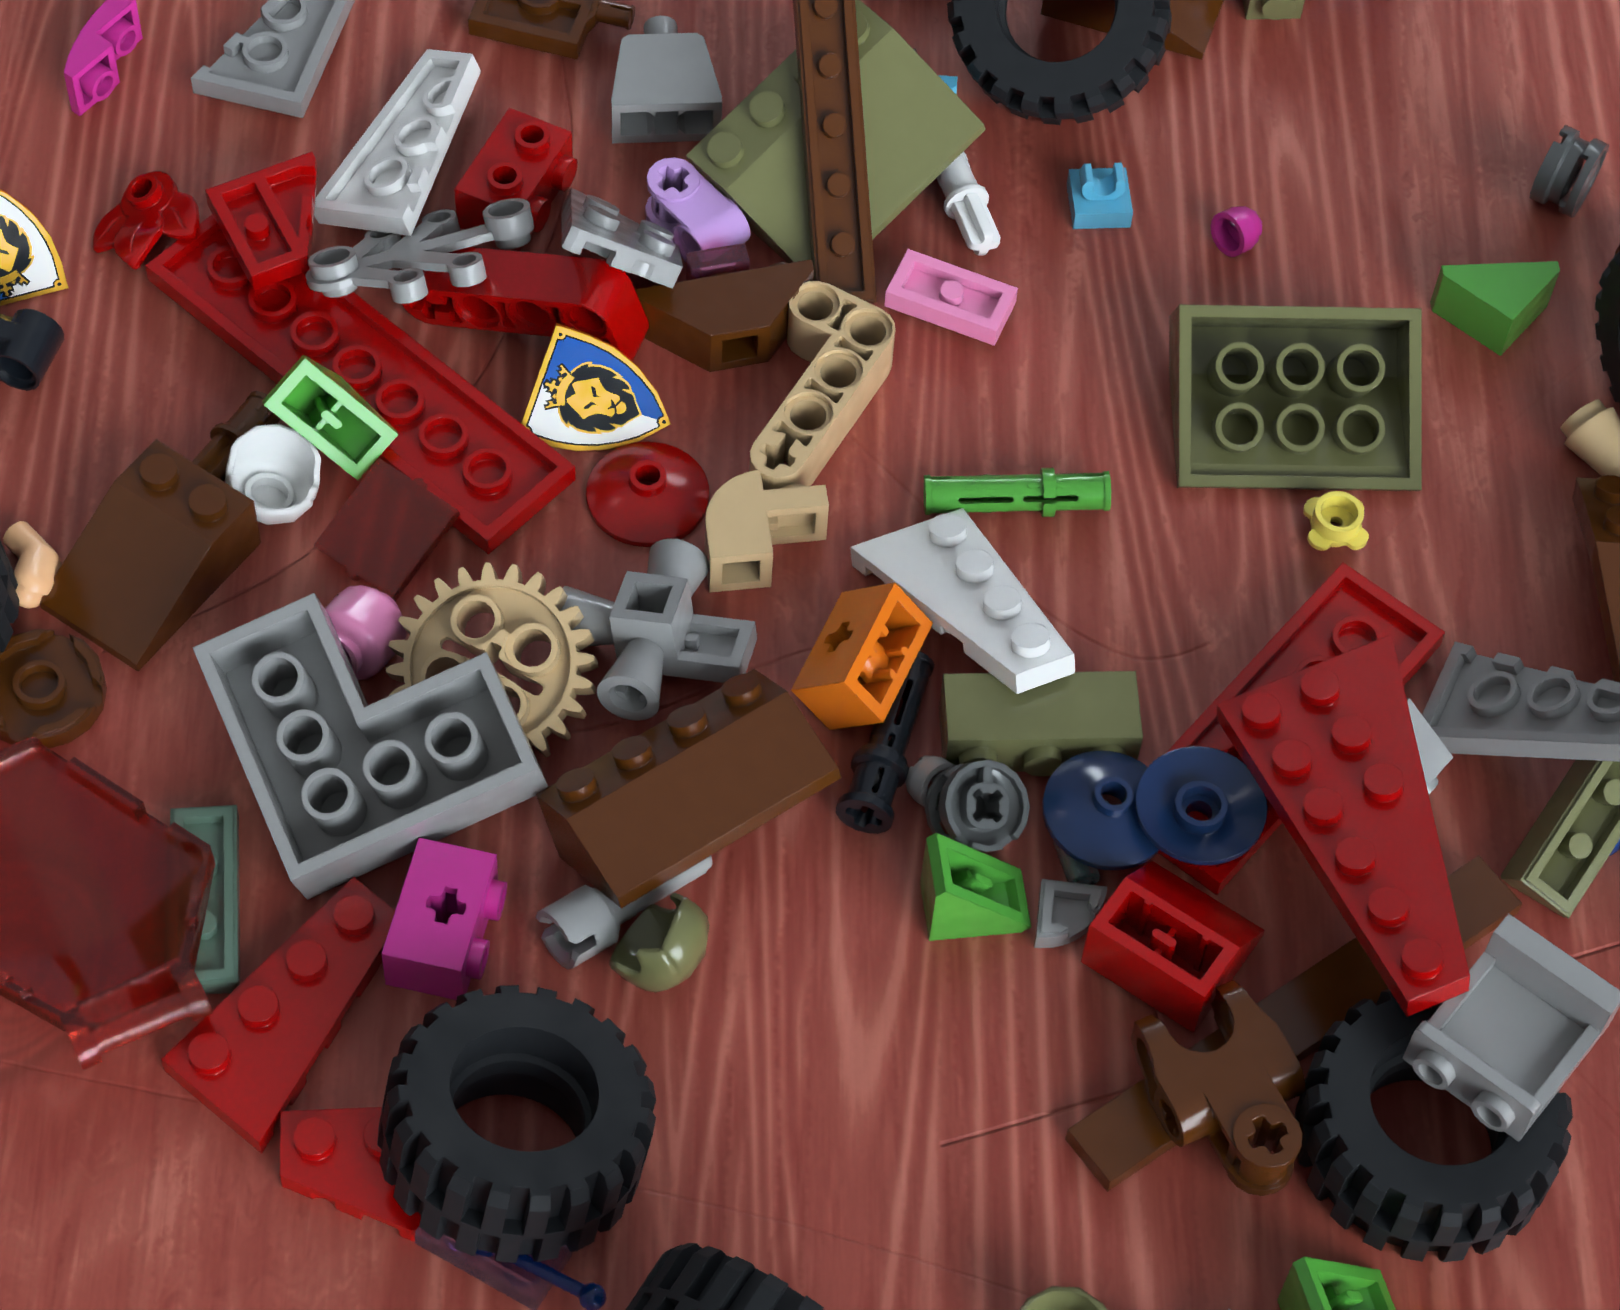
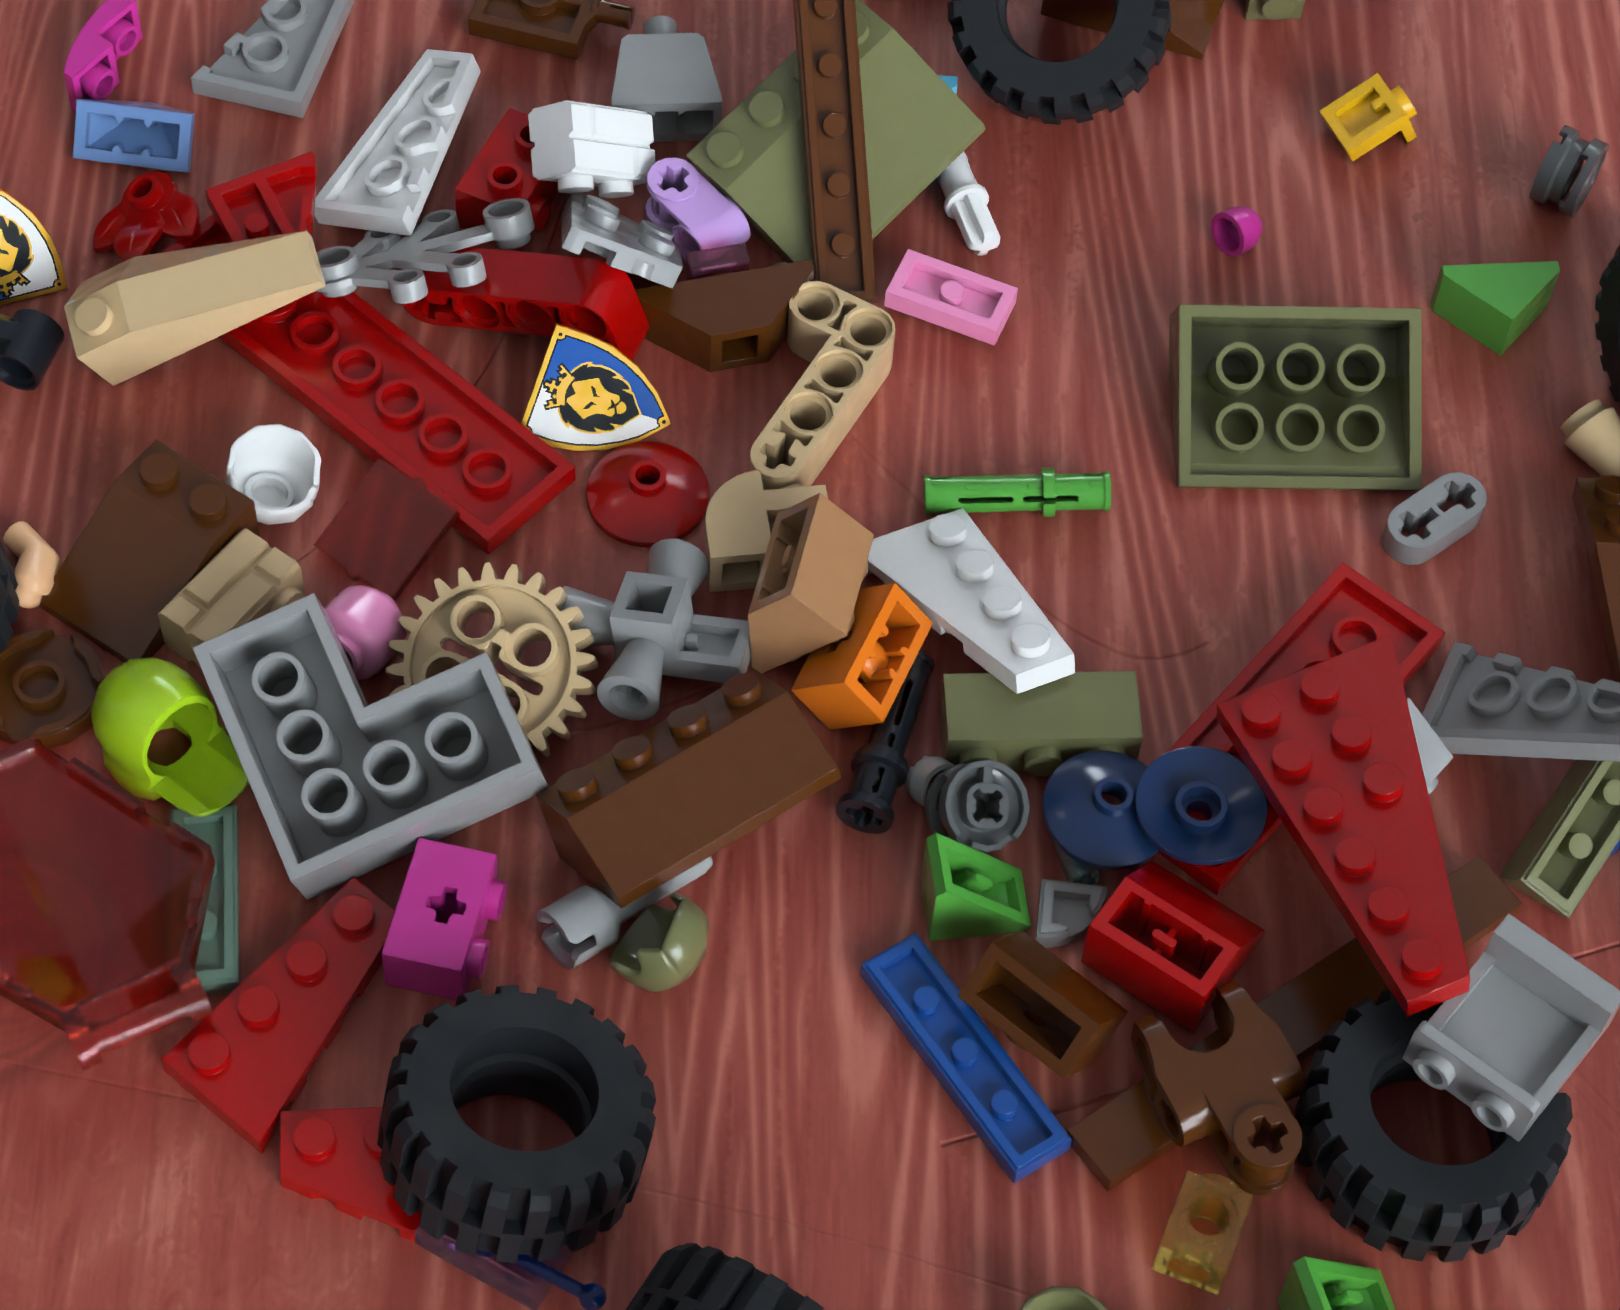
reddish brown axle [192,391,281,481] -> none
bright green slope [262,355,399,481] -> none
medium azure tile [1066,163,1133,229] -> none
light yellow plate [1303,491,1369,551] -> none
none -> tan wedge [64,231,326,386]
none -> medium blue slope [73,99,195,173]
none -> lime piece [91,657,249,817]
none -> tan brick [158,528,305,670]
none -> white brick [528,100,656,198]
none -> medium nougat slope [748,493,874,674]
none -> blue tile [860,932,1072,1183]
none -> reddish brown brick [958,931,1128,1079]
none -> clear yellow brick [1152,1170,1254,1295]
none -> yellow bracket [1319,73,1417,162]
none -> light grey beam [1382,472,1487,565]

